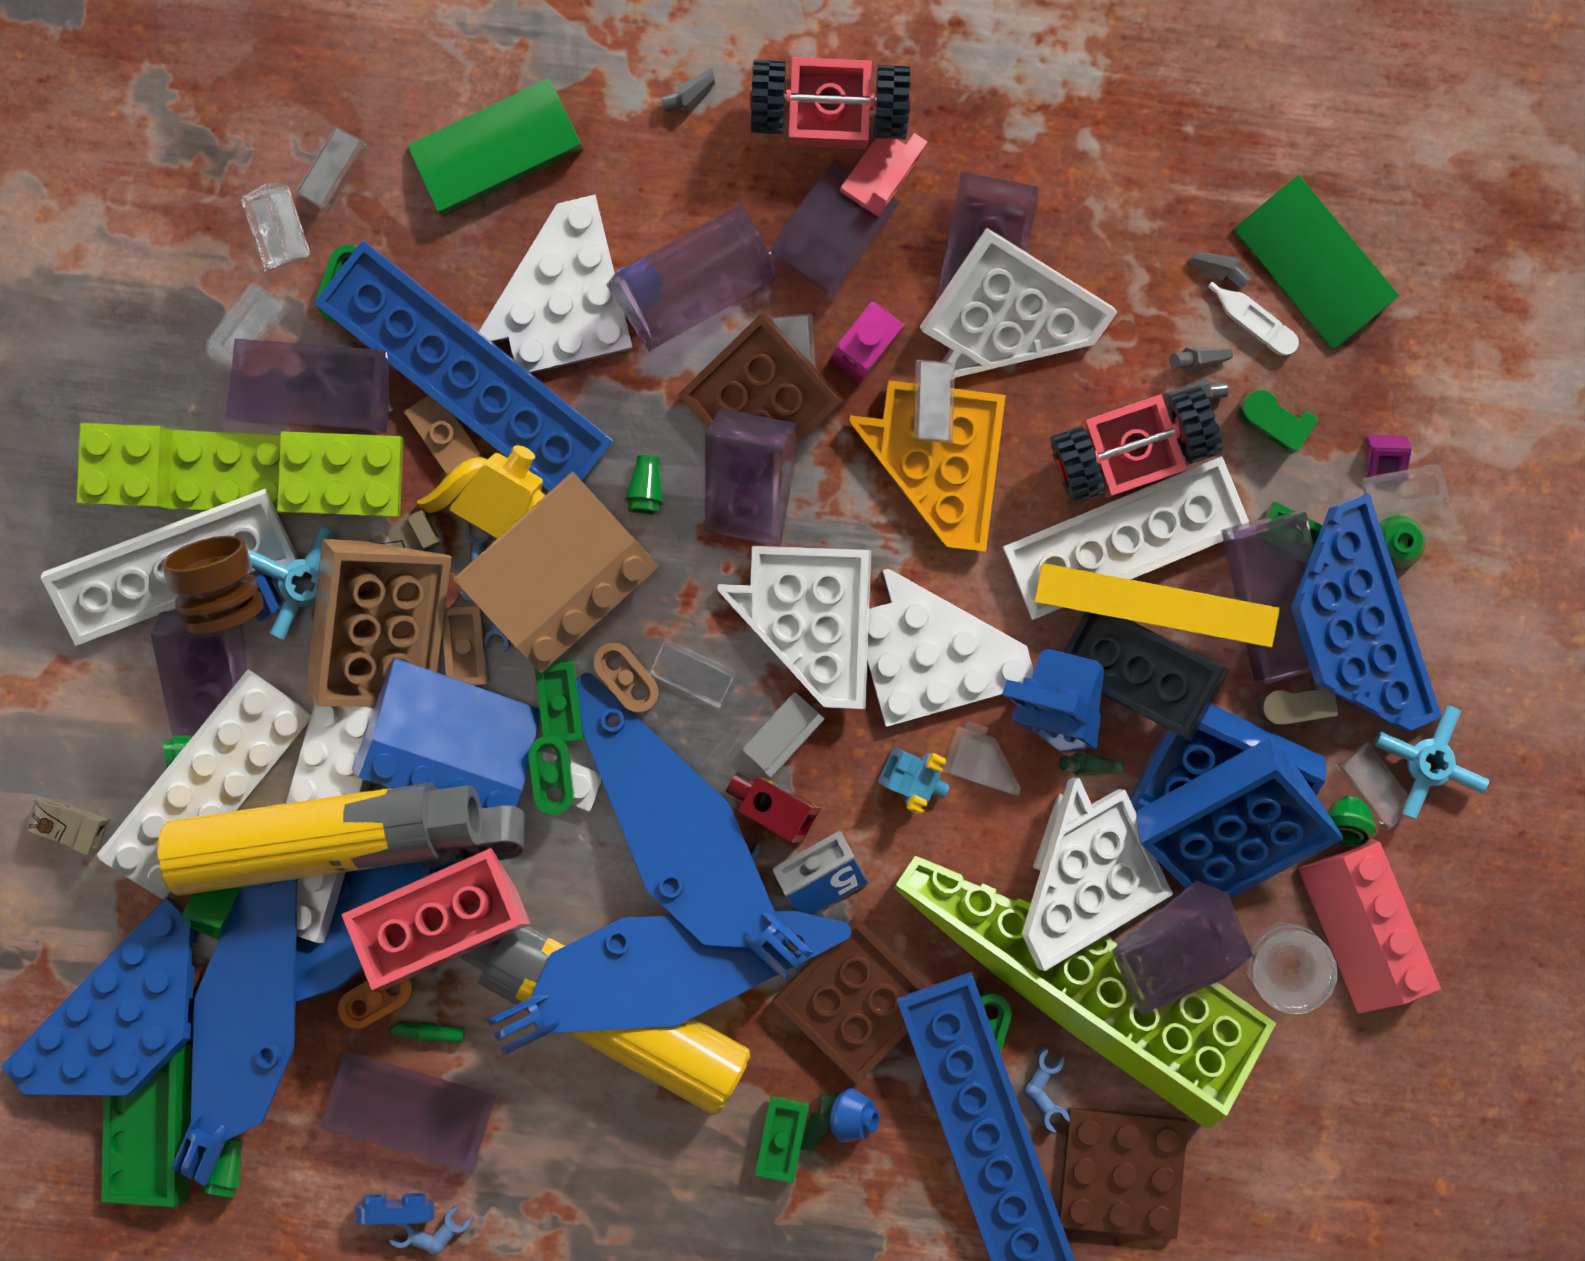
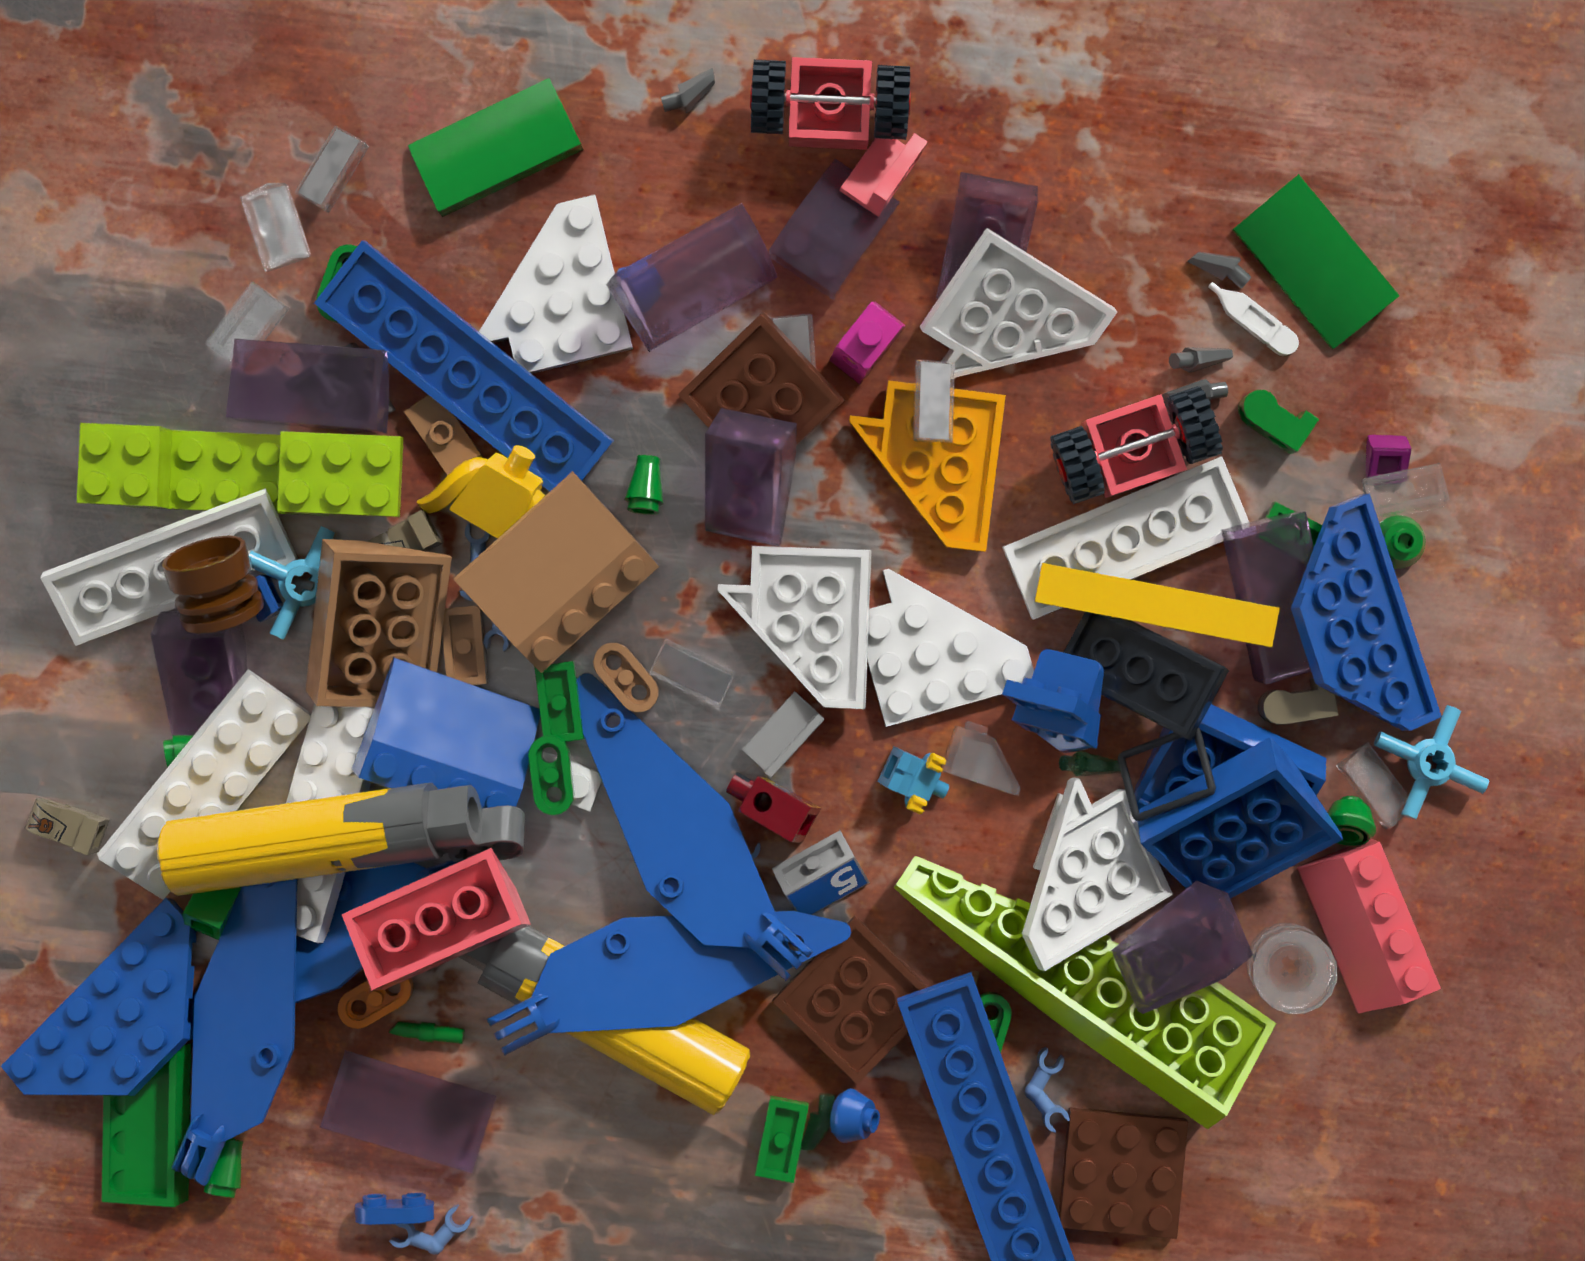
none -> black piece [1118,728,1216,821]

